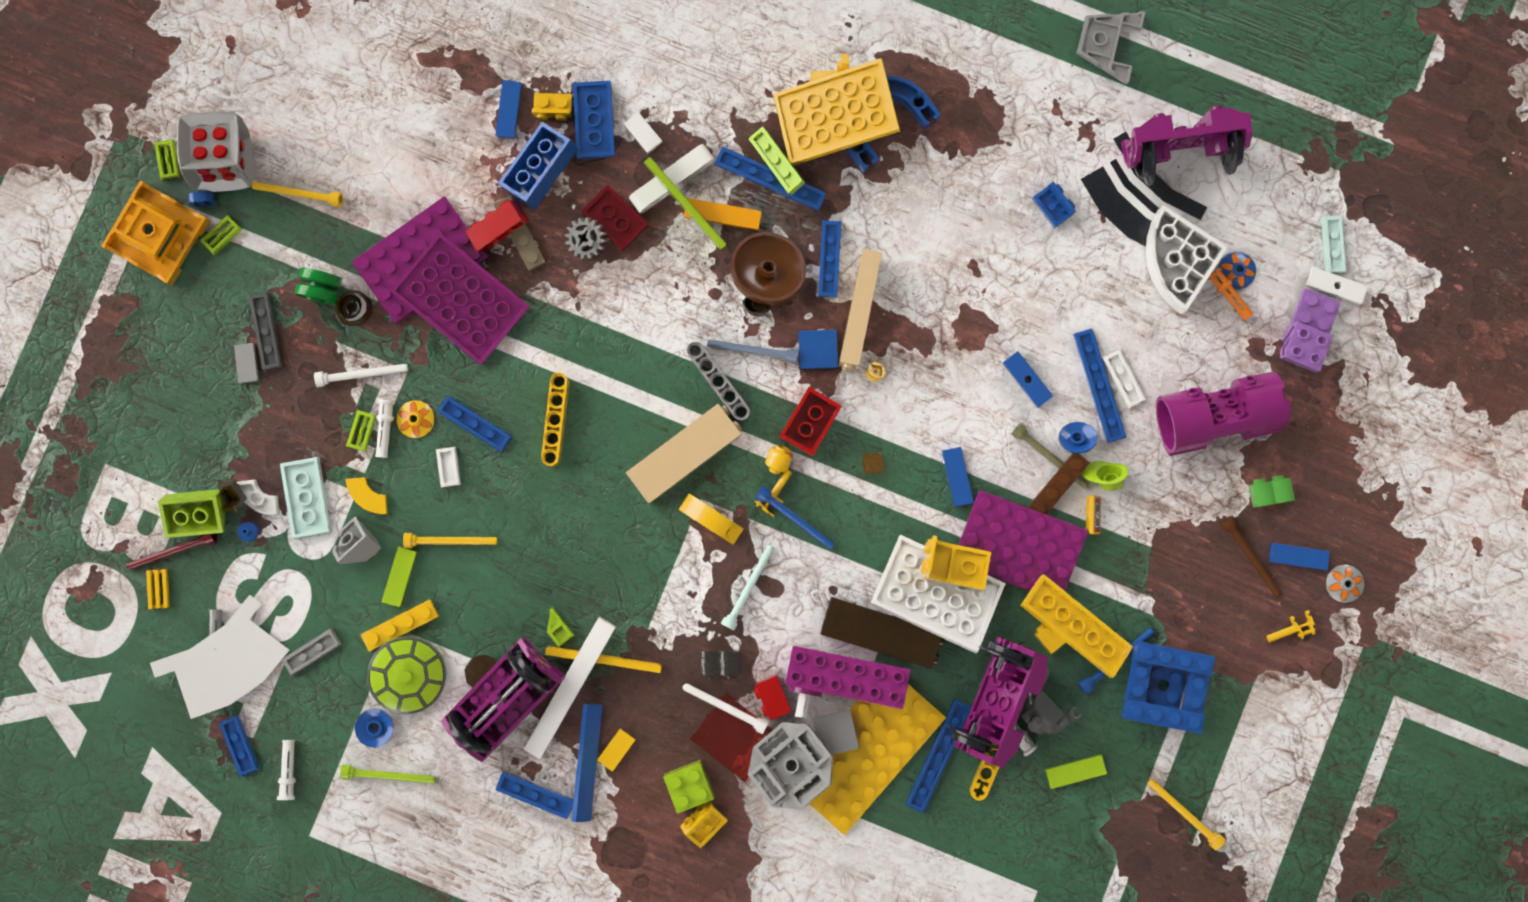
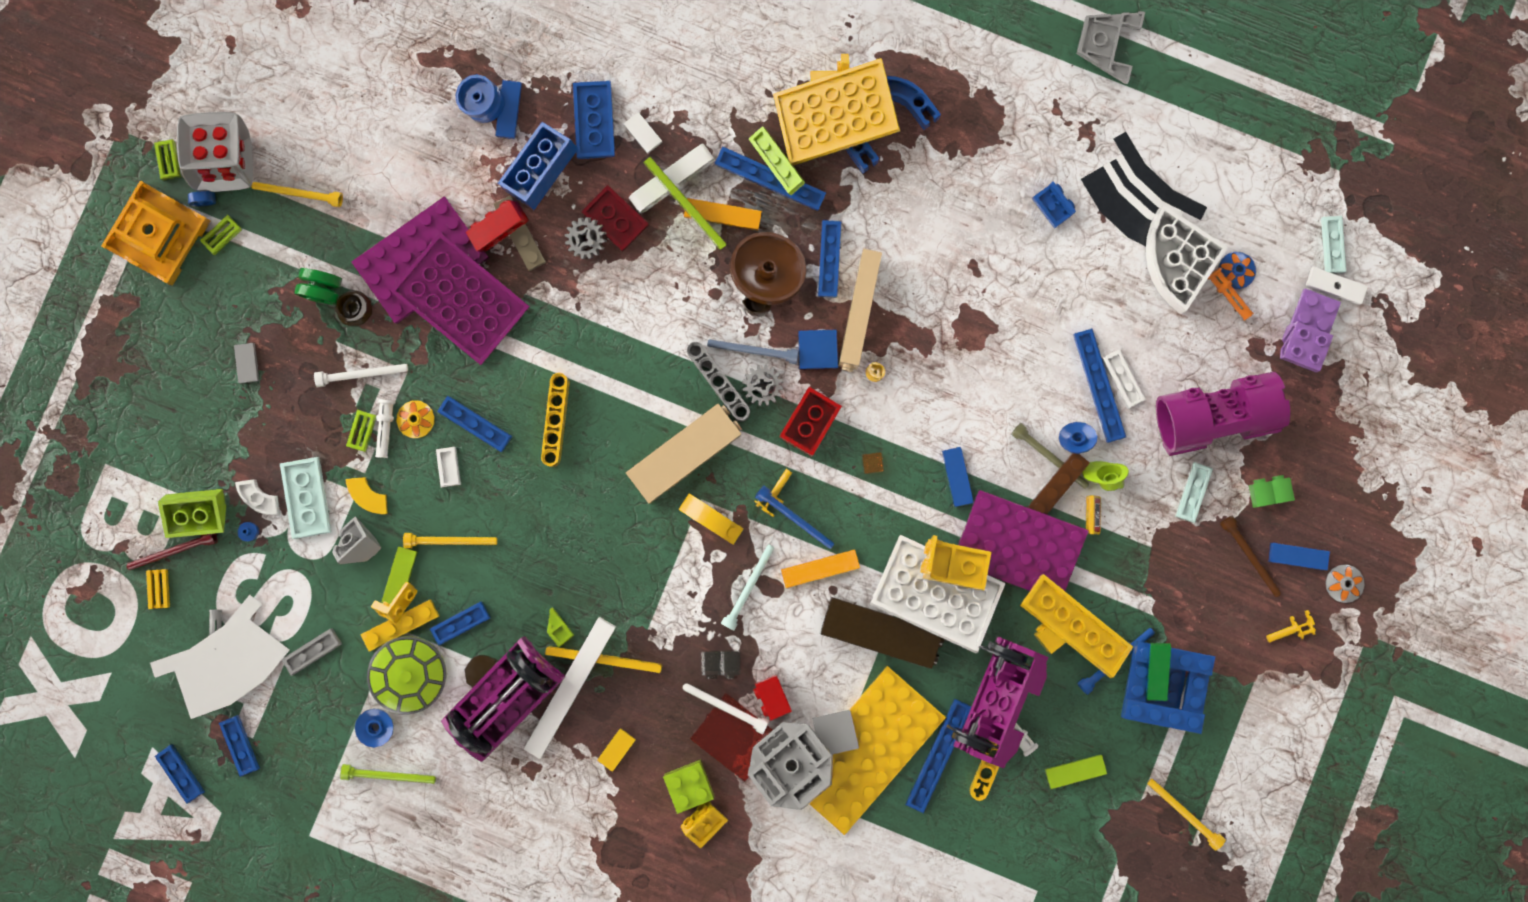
dark brown bracket [217,480,247,512] -> none
dark grey tile [249,292,283,371] -> none
white pin [277,740,296,800] -> none
blue plate [495,771,574,819] -> none
yellow bracket [532,93,573,121] -> none
blue tile [571,704,603,822] -> none
yellow head [765,445,793,474] -> none
magenta piece [785,646,911,718] -> none
blue tile [1002,351,1053,408] -> none
dark grey torso [1021,667,1082,735] -> none
magenta piece [1121,106,1253,185] -> none
none -> blue tile [154,744,205,804]
none -> yellow bracket [371,582,418,623]
none -> blue tile [430,601,491,646]
none -> blue wheel [455,74,505,123]
none -> light grey gear [742,364,784,406]
none -> light orange tile [781,550,860,588]
none -> green tile [1146,643,1171,701]
none -> light aqua tile [1175,462,1213,523]

